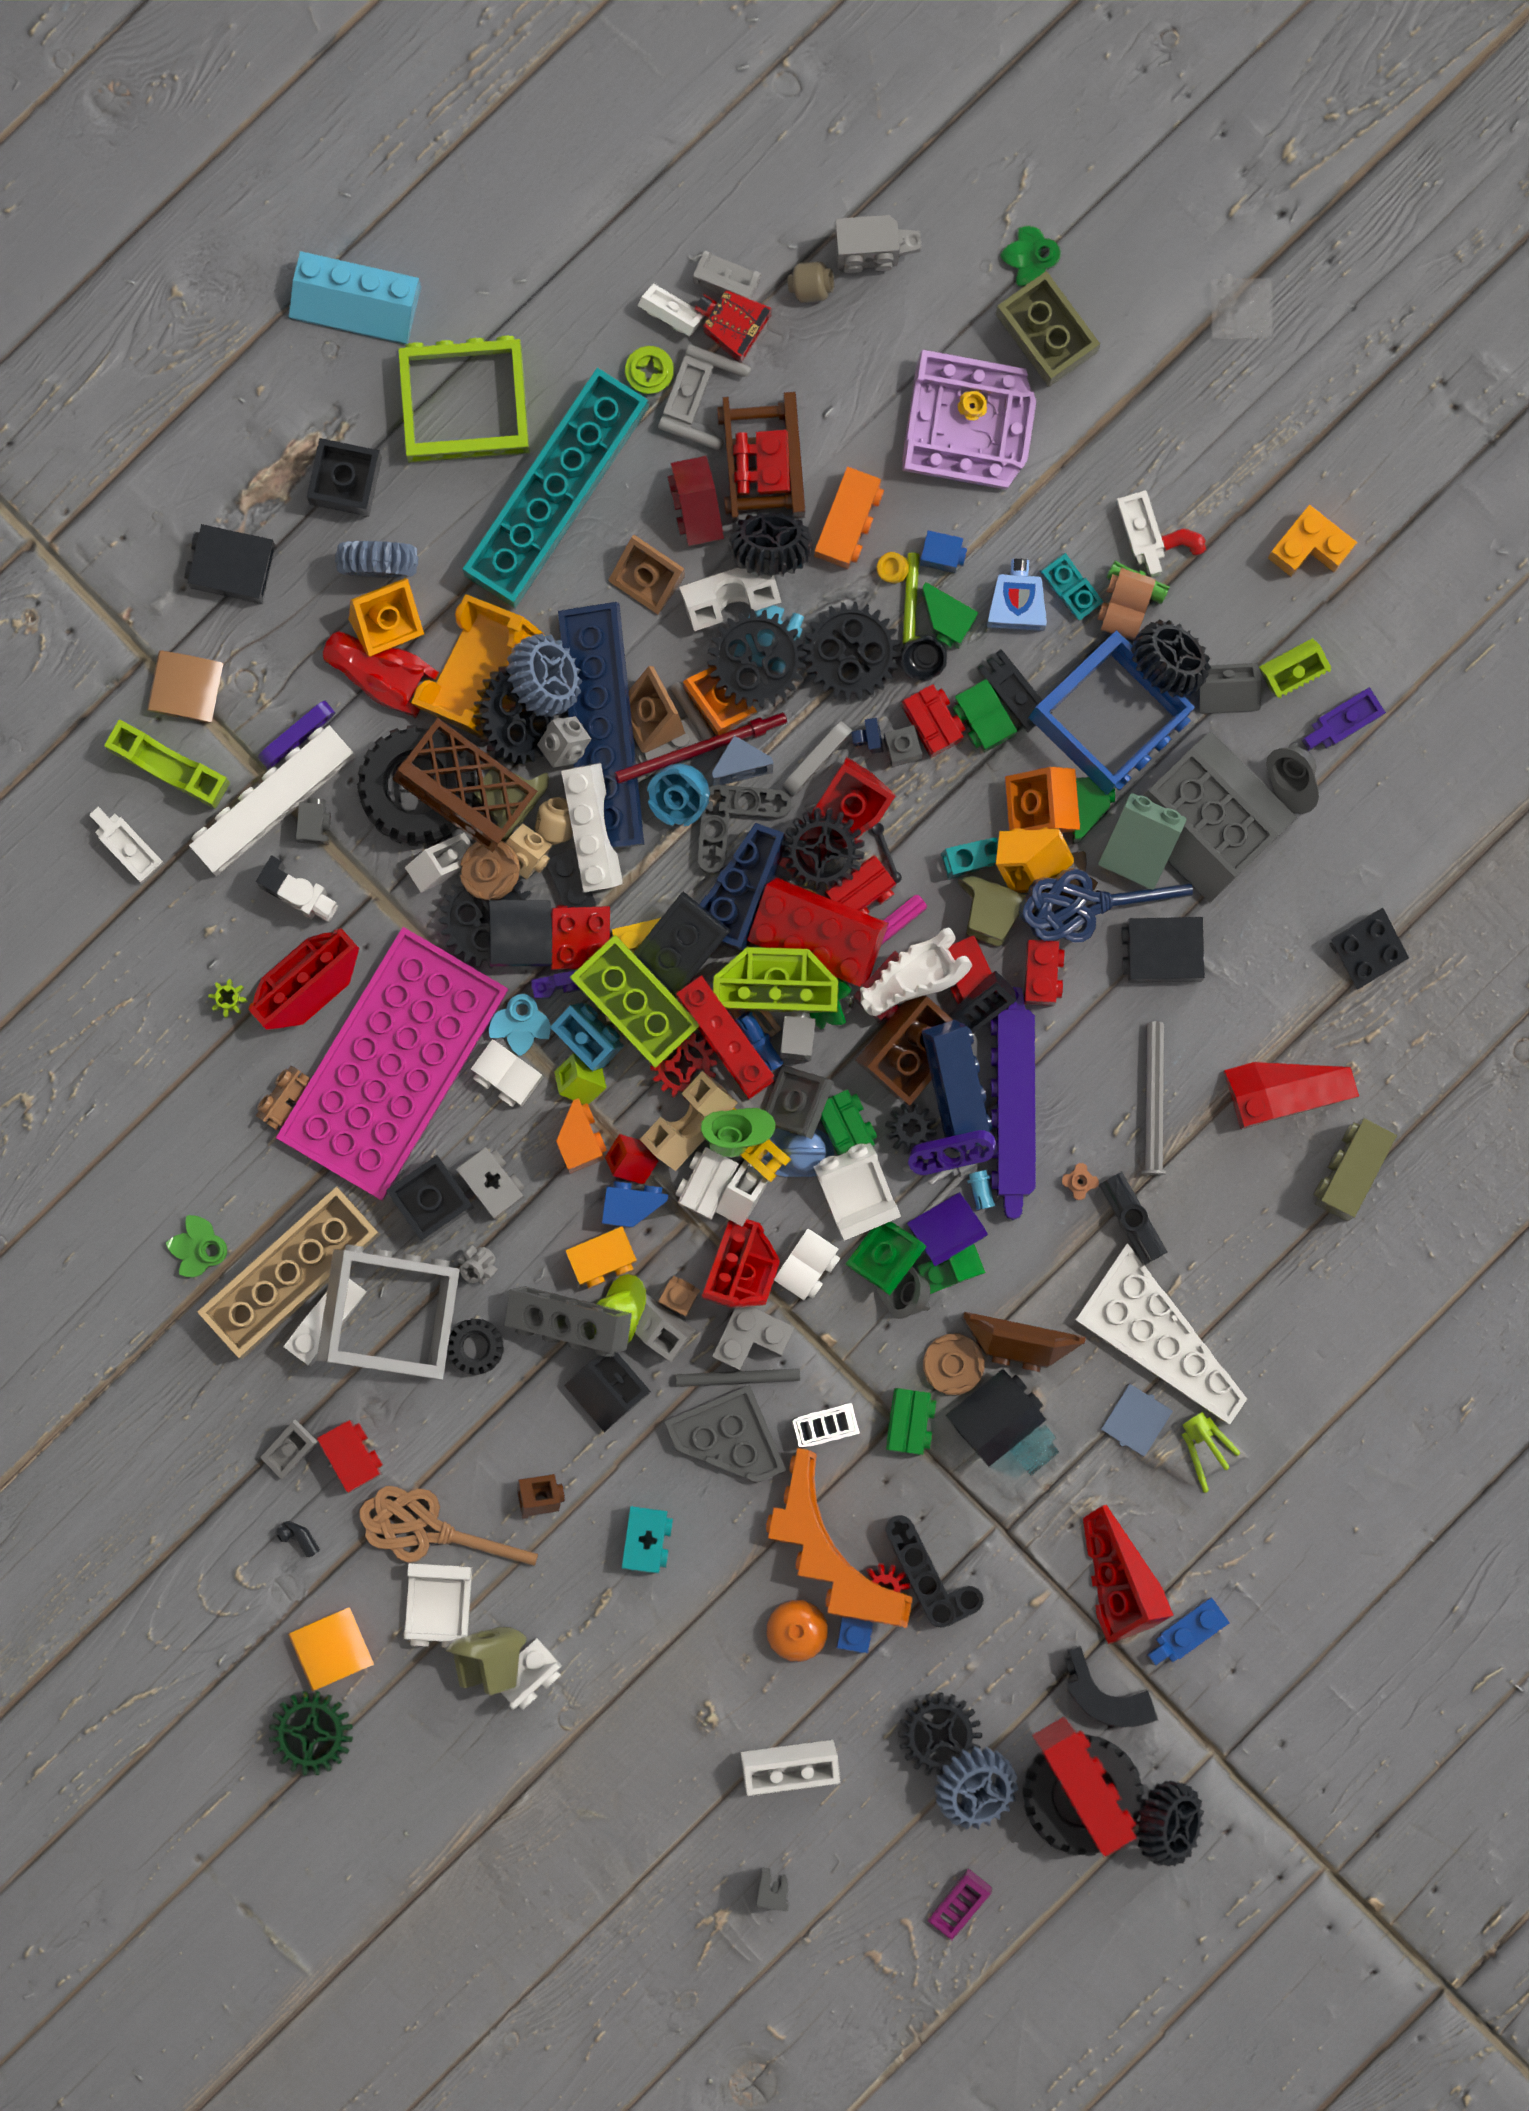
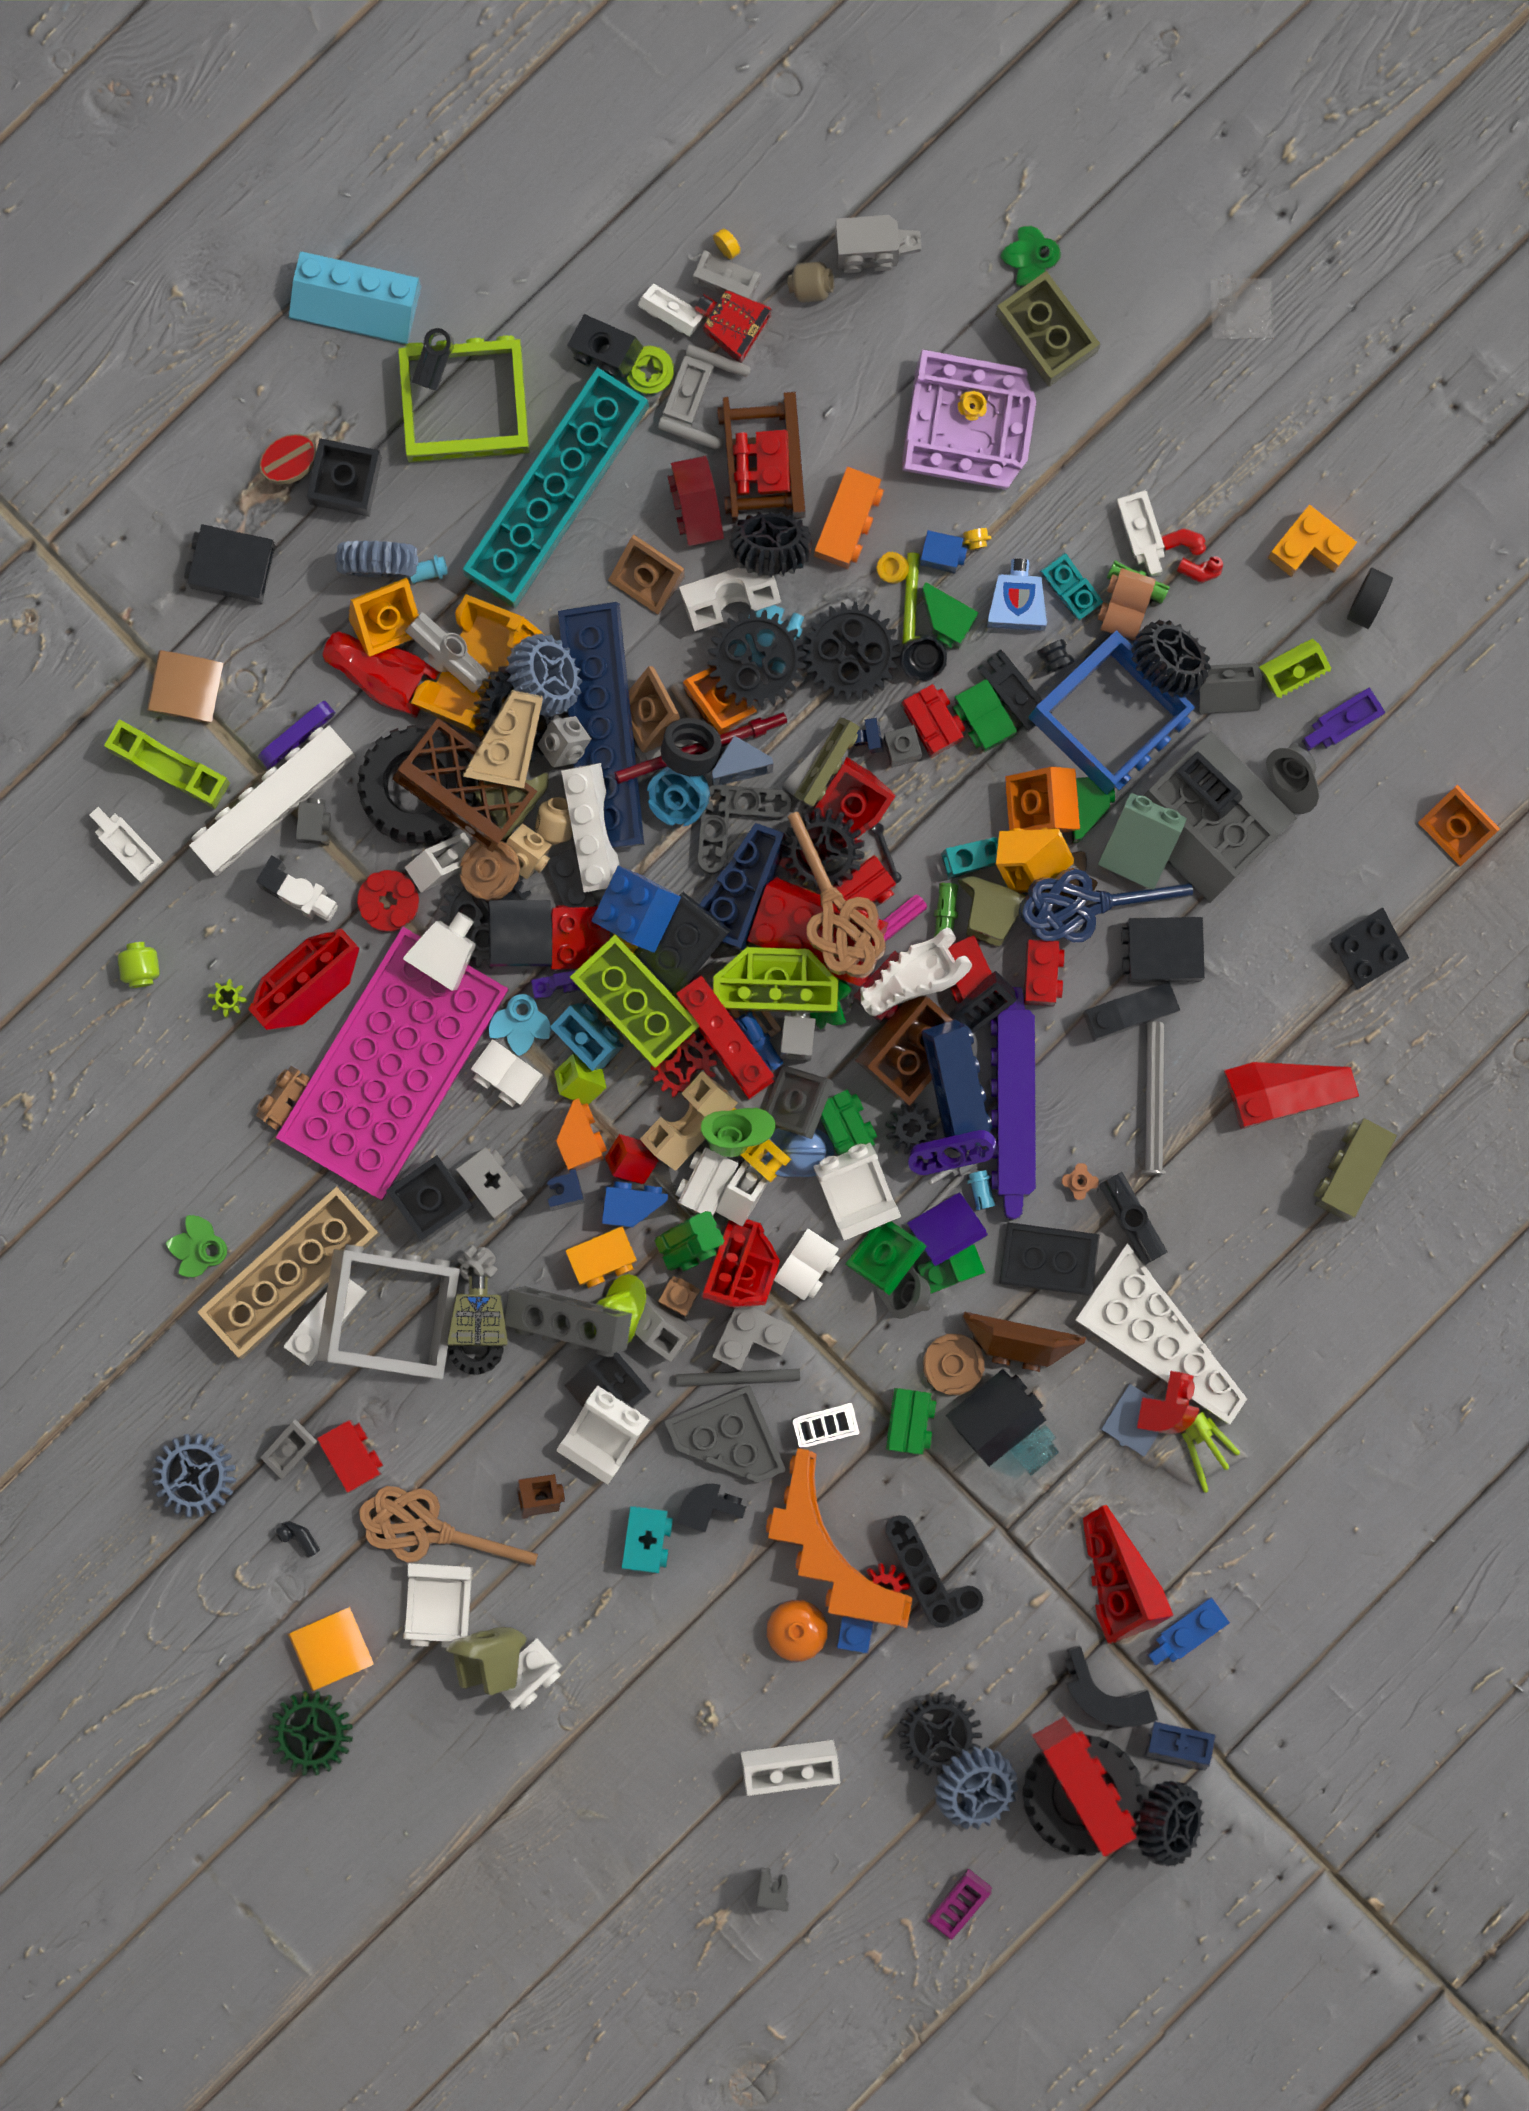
none -> lime head [117,942,160,988]
none -> sand blue gear [152,1434,236,1517]
none -> red piece [259,434,317,485]
none -> red plate [357,870,420,932]
none -> white torso [403,912,476,991]
none -> light grey piece [405,612,490,693]
none -> medium azure pin [410,555,448,584]
none -> black piece [412,328,454,391]
none -> torso [447,1276,508,1346]
none -> tan wing [463,690,543,788]
none -> dark blue hinge [547,1169,585,1211]
none -> white panel [556,1386,649,1485]
none -> black brick [567,314,643,379]
none -> blue brick [591,866,681,953]
none -> green brick [654,1211,725,1272]
none -> black tyre [660,718,722,776]
none -> black brick [676,1483,747,1533]
none -> yellow tile [713,228,741,260]
none -> medium nougat piece [788,812,886,978]
none -> olive plate [794,717,860,807]
none -> bright green pin [933,883,959,945]
none -> yellow plate [962,528,992,550]
none -> black tile [999,1222,1100,1296]
none -> black wheel [1037,639,1074,674]
none -> black slope [1083,982,1180,1042]
none -> red brick [1137,1370,1200,1434]
none -> dark blue hinge [1145,1721,1216,1770]
none -> red arm [1176,556,1224,583]
none -> black slope [1176,751,1243,819]
none -> black tyre [1347,568,1393,629]
none -> orange slope [1418,785,1500,867]

